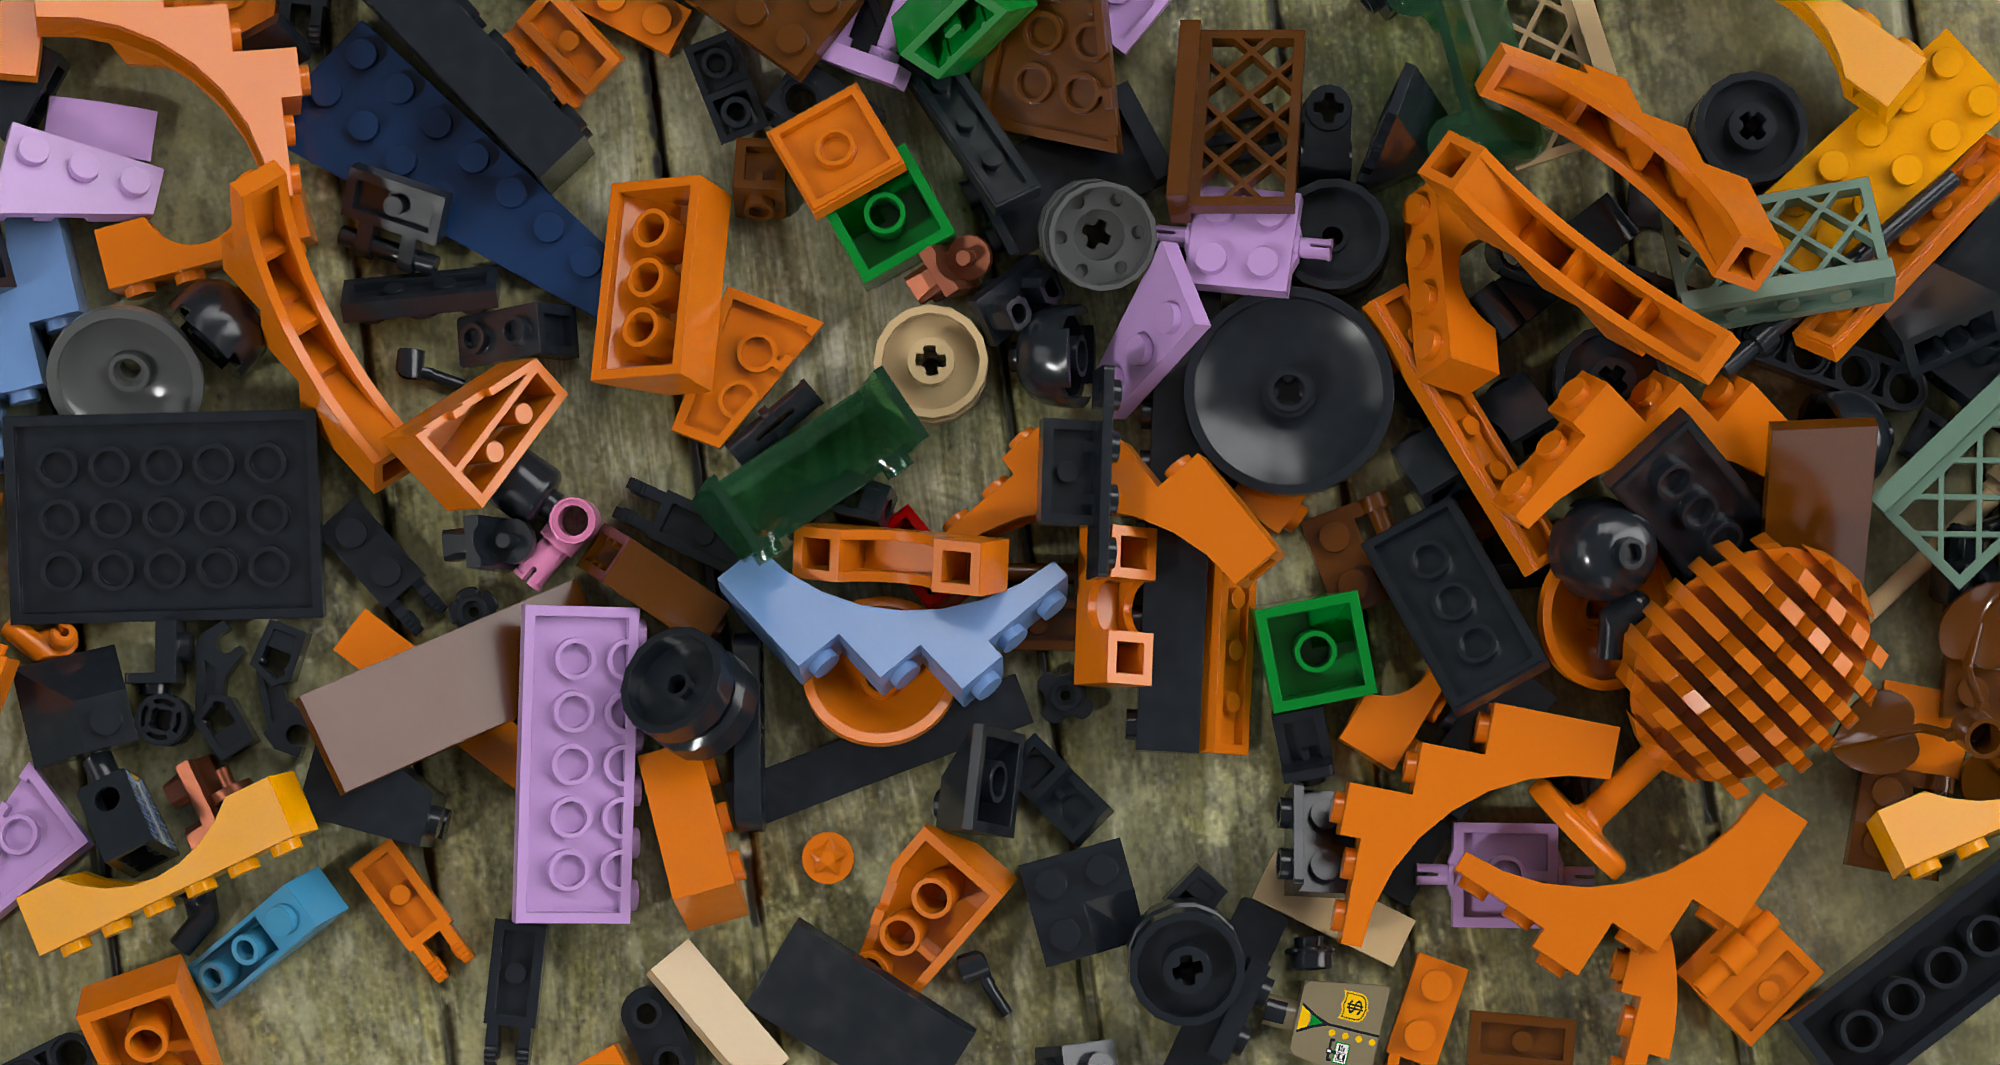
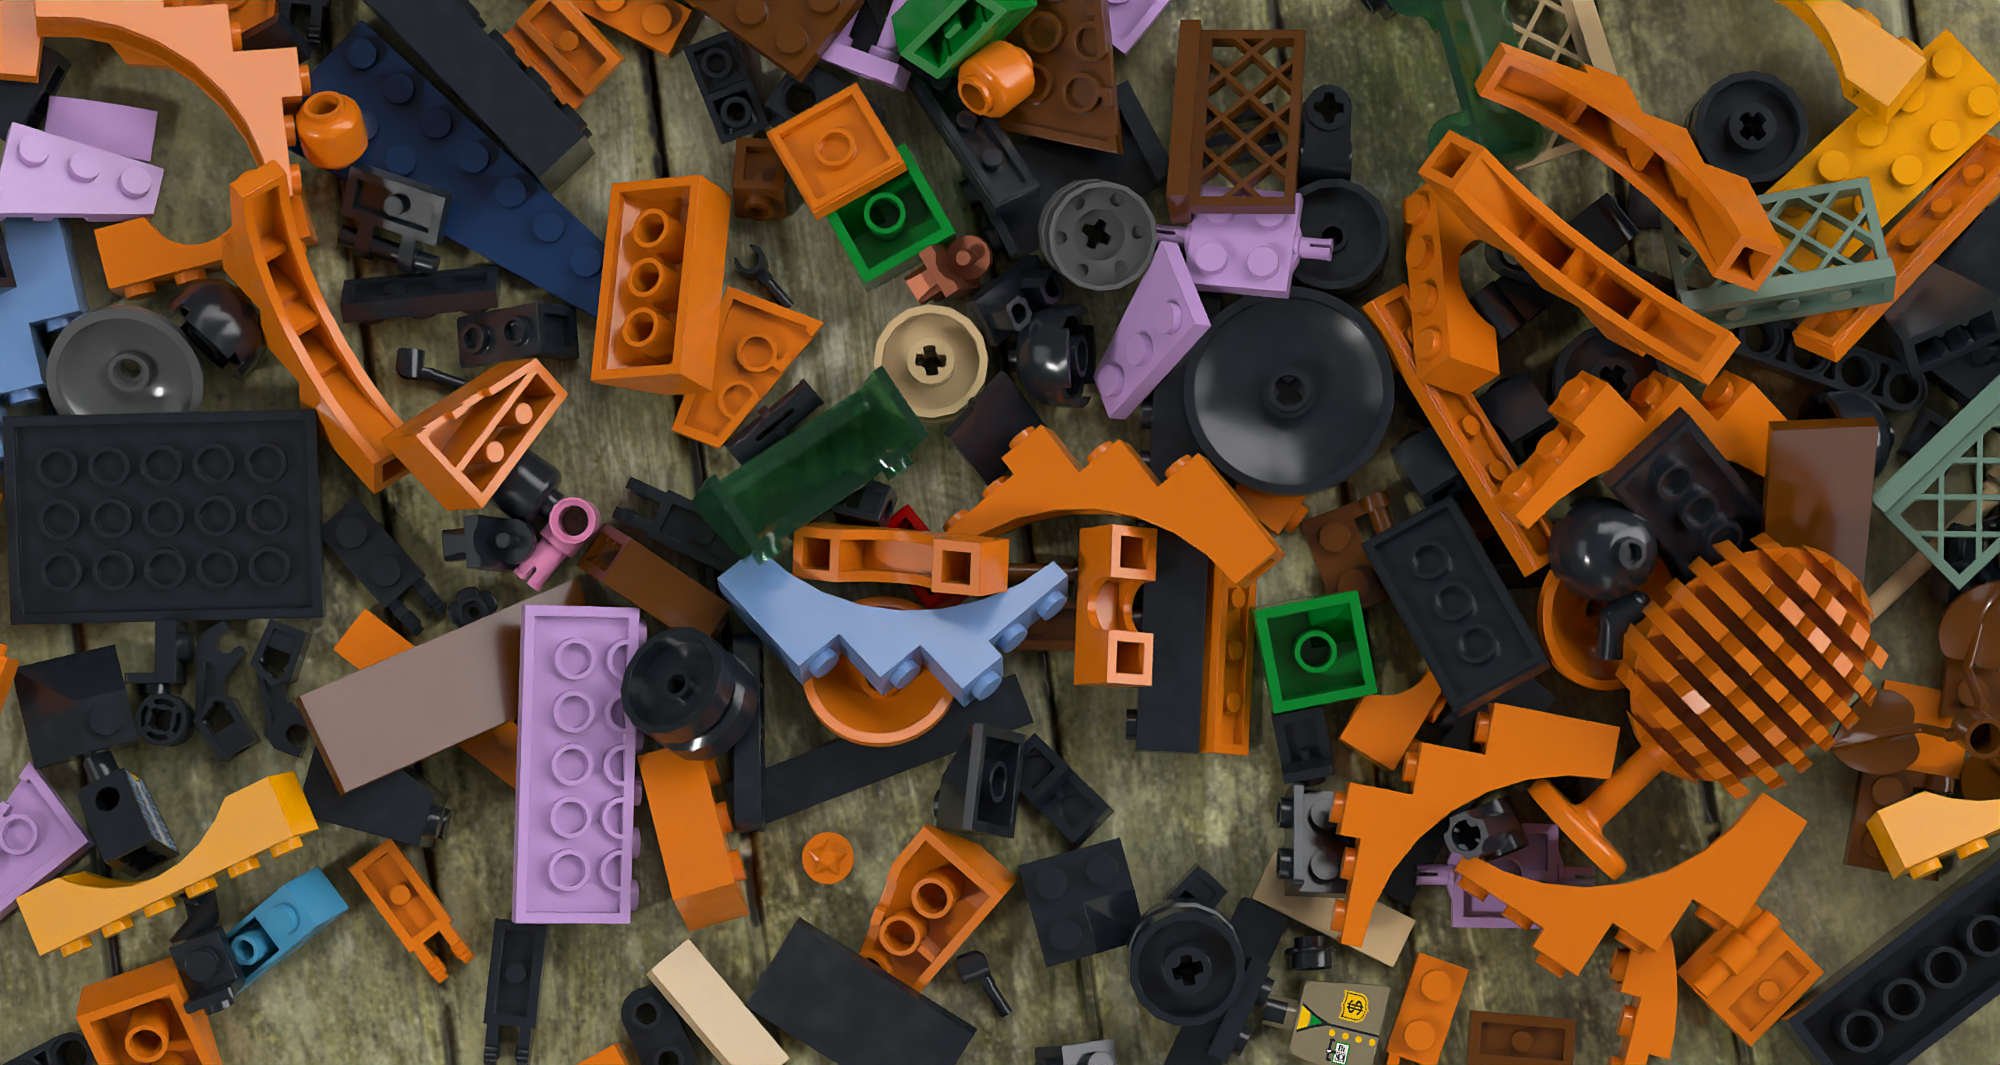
orange arm [0,619,79,662] -> none
copper hips [163,753,253,850] -> none
black bracket [1036,365,1122,580] -> none
black plate [1038,669,1093,723] -> none
black wedge [1355,62,1449,195] -> none
black bar [1720,169,1961,379] -> none
none -> black bracket [169,925,246,1015]
none -> orange head [295,91,368,170]
none -> black hand [734,244,794,309]
none -> black piece [944,371,1047,487]
none -> orange head [958,40,1035,118]
none -> black piece [1443,796,1529,862]

